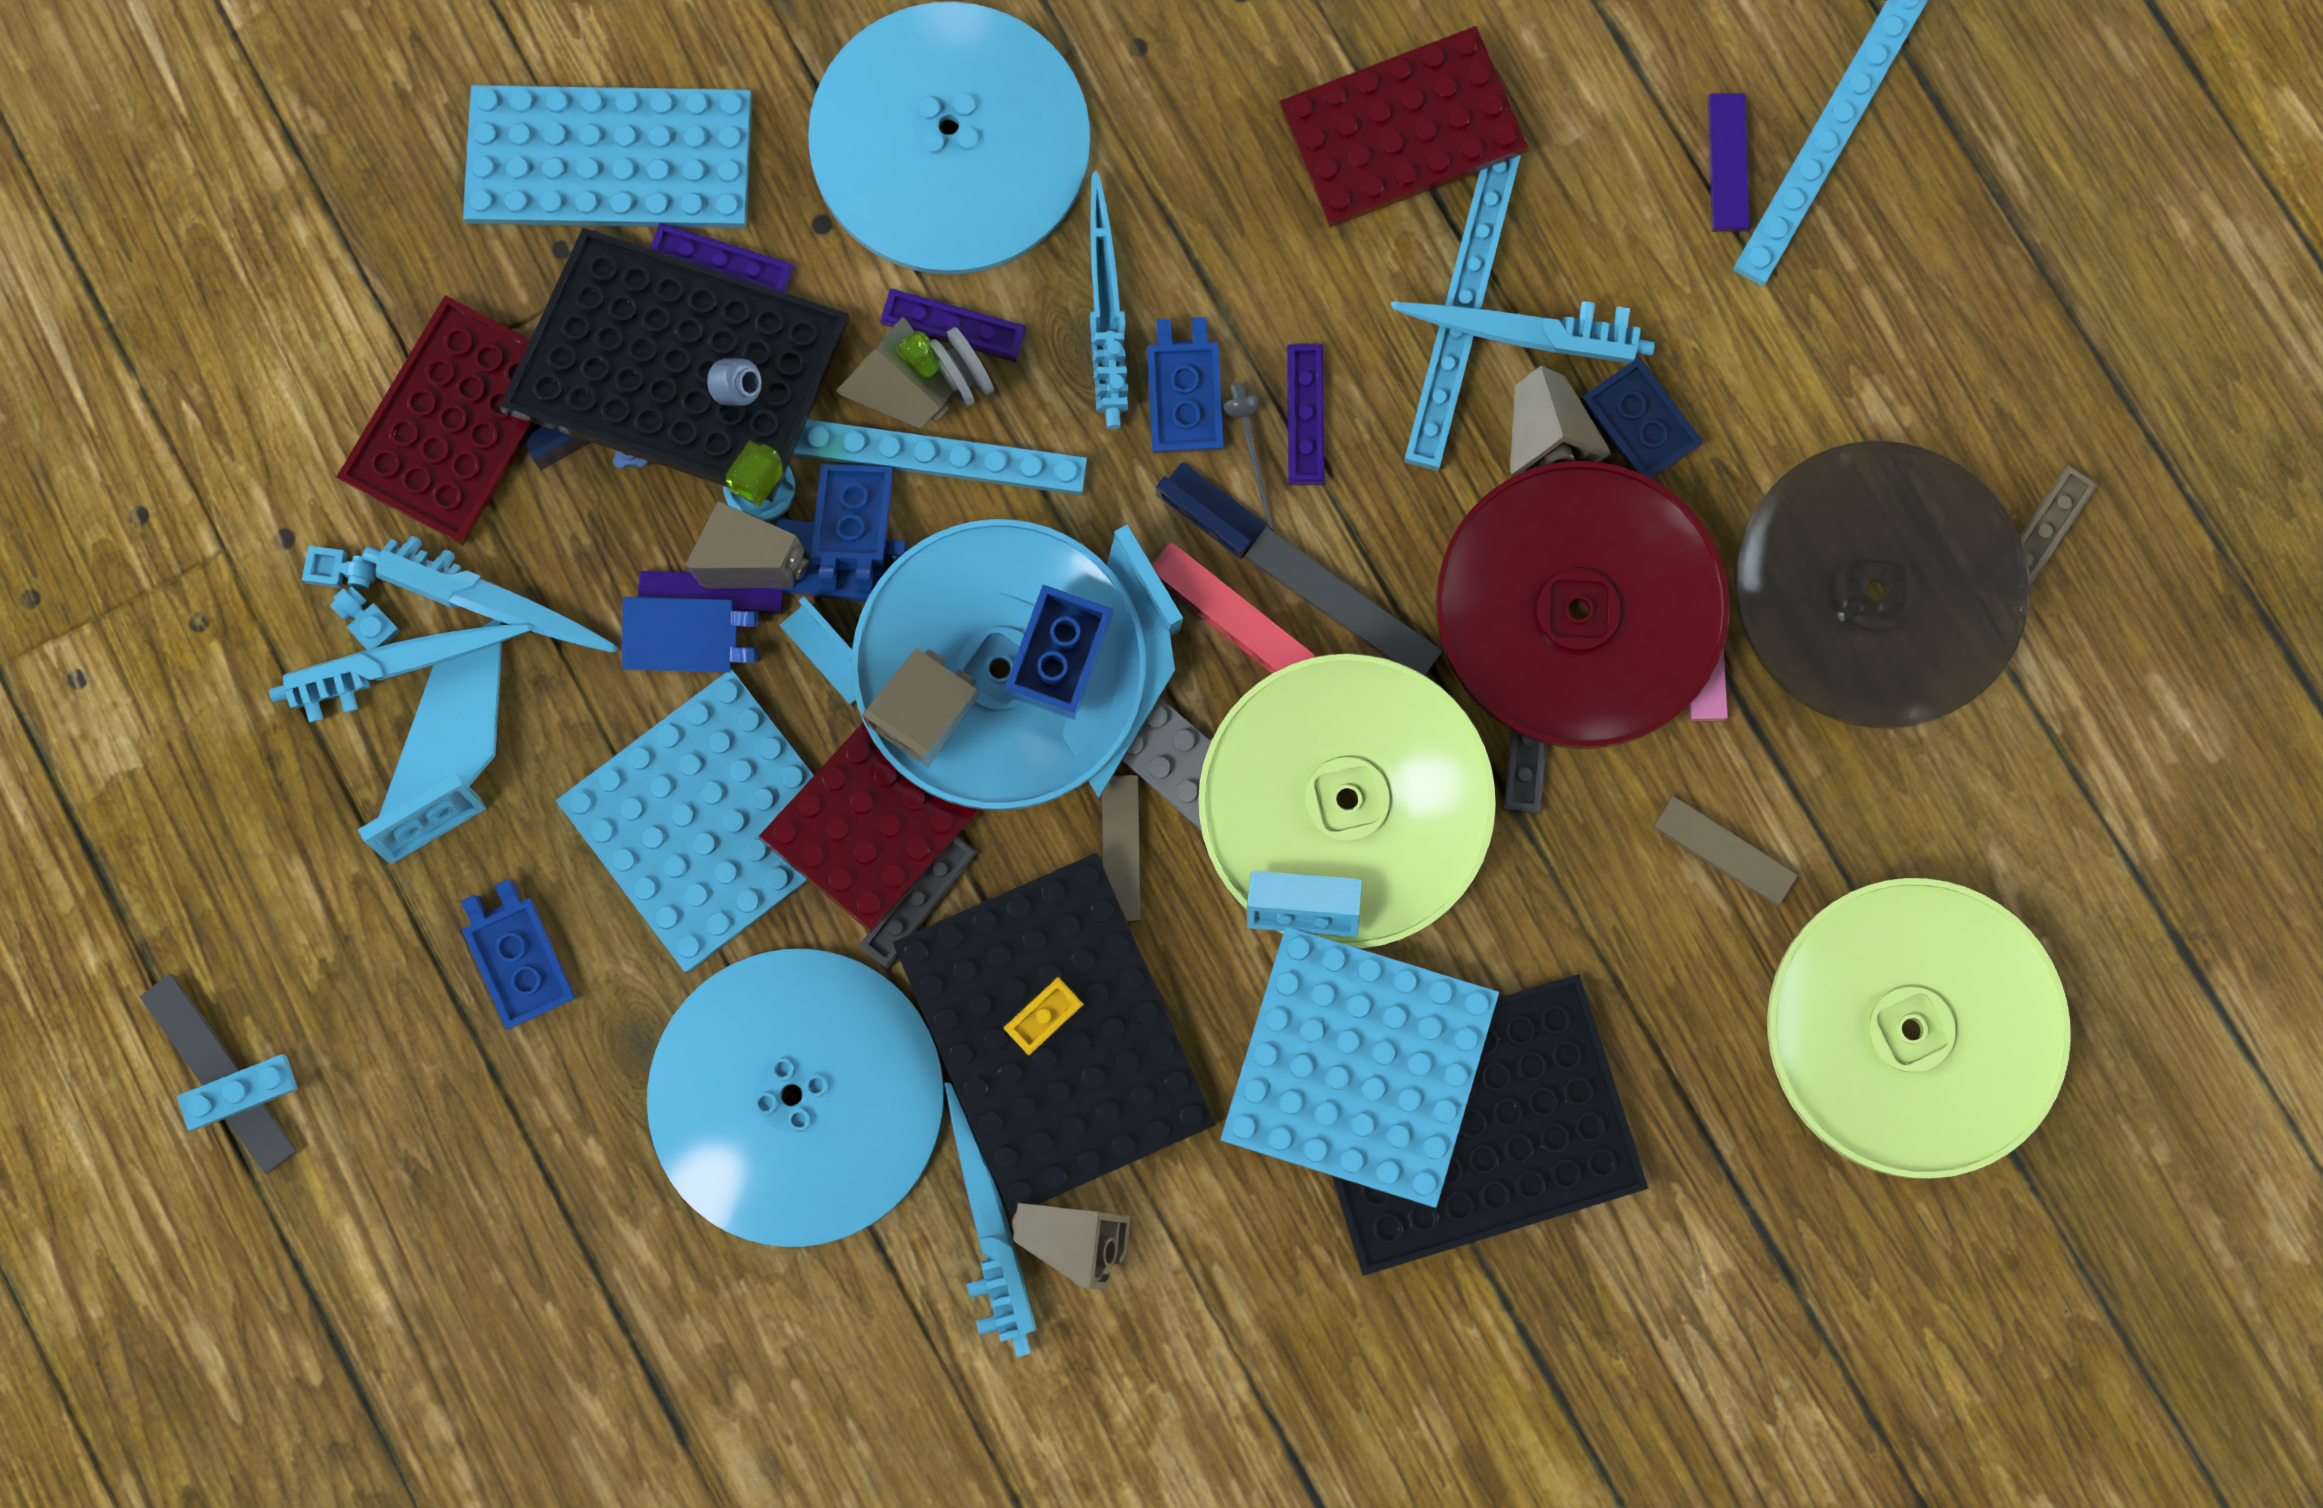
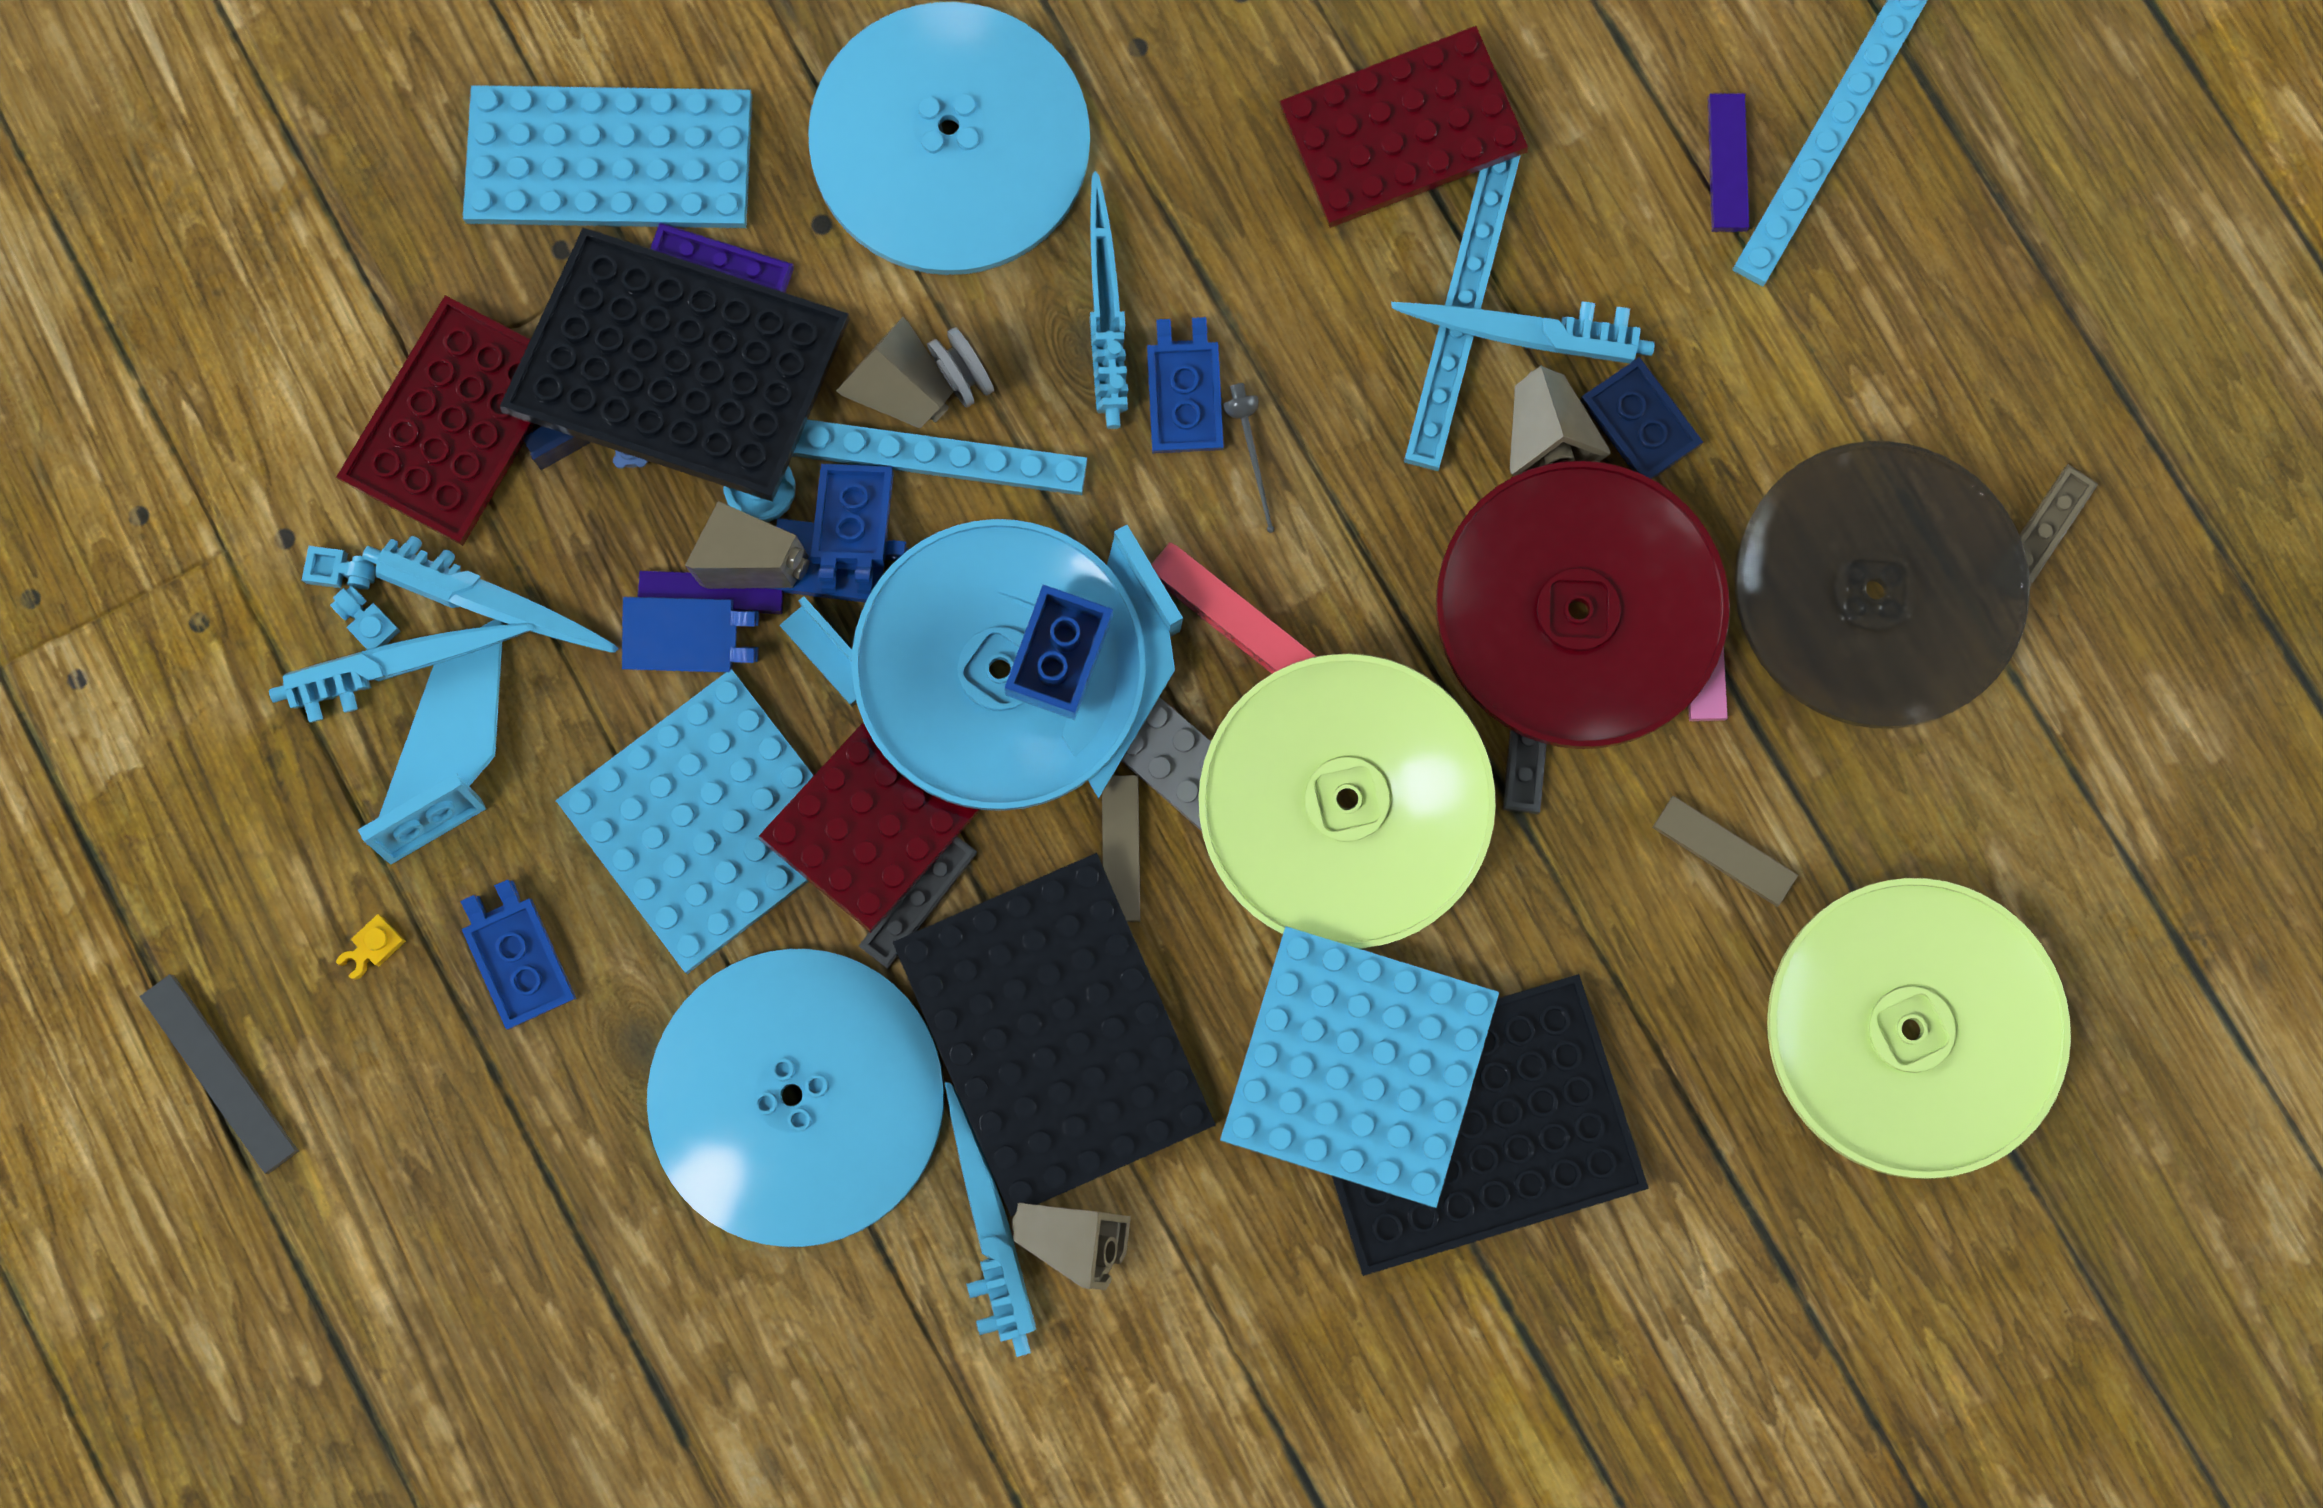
medium azure plate [176,1054,298,1131] -> none
sand blue head [707,358,762,406] -> none
clear neon green brick [726,441,783,507] -> none
dark tan slope [862,648,979,768] -> none
dark purple tile [880,288,1027,362] -> none
clear neon green piece [897,330,939,378] -> none
yellow plate [1003,977,1084,1056] -> none
dark blue panel [1156,463,1266,560] -> none
dark grey tile [1245,527,1443,675] -> none
medium azure panel [1247,871,1362,937] -> none
dark purple tile [1287,344,1324,485] -> none
none -> yellow plate [336,914,406,980]

